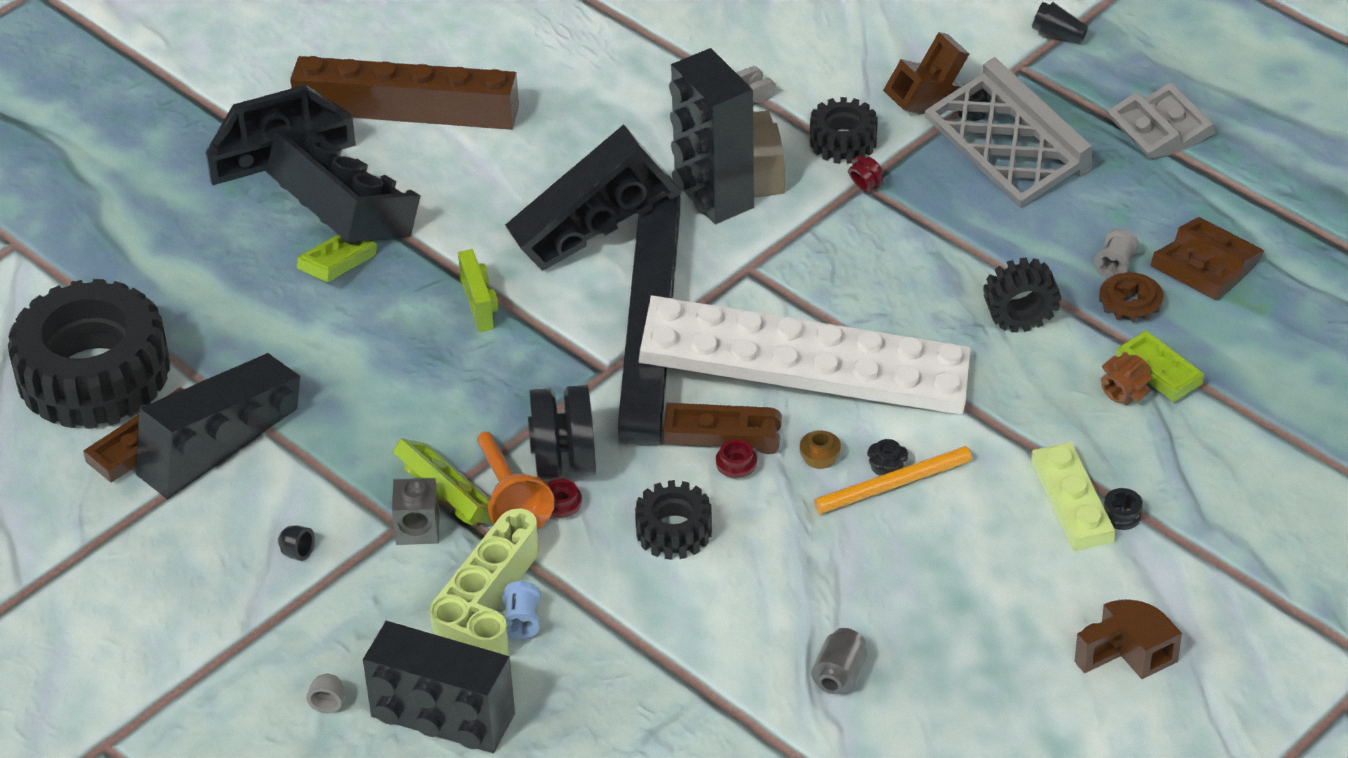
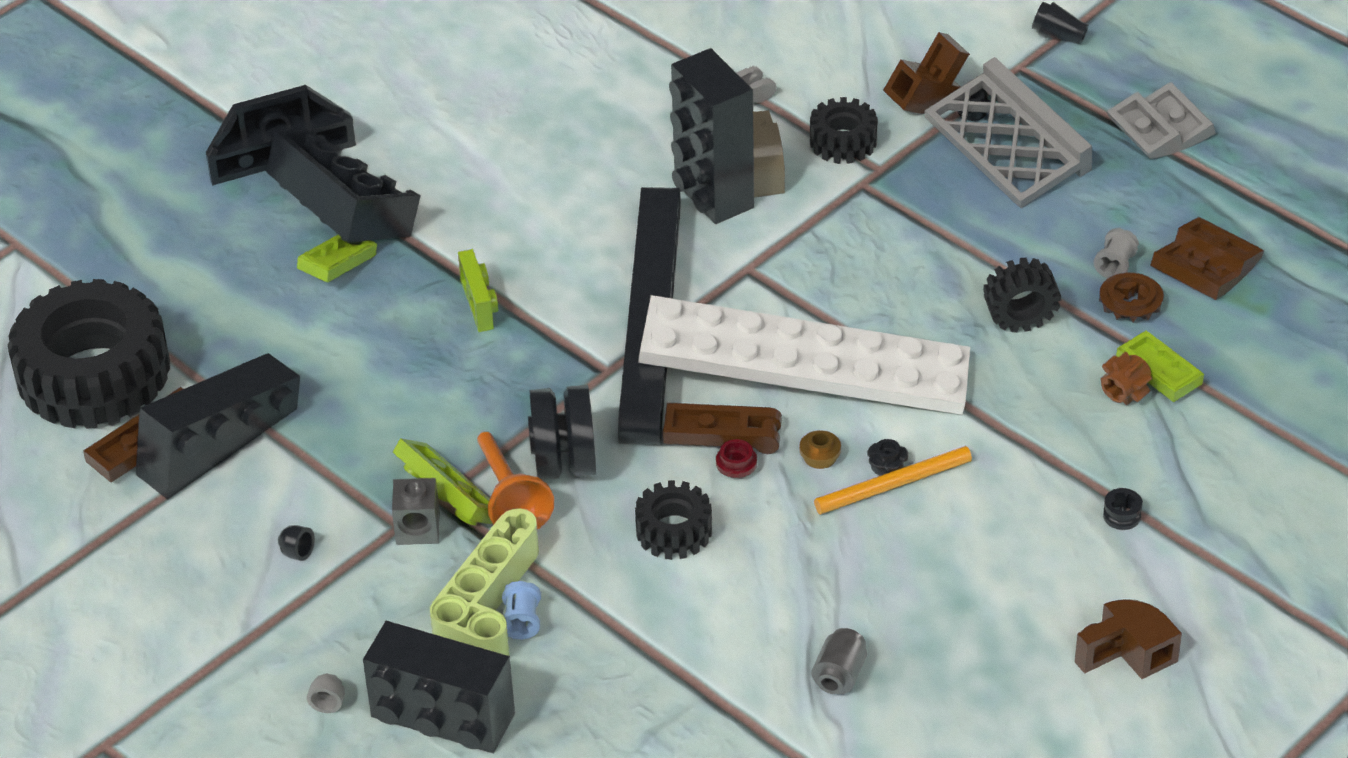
reddish brown brick [290,56,519,130] -> none
black wedge [505,124,682,271] -> none
dark red plate [547,478,582,518] -> none
dark red plate [848,156,883,192] -> none
yellowish green plate [1031,442,1115,551] -> none

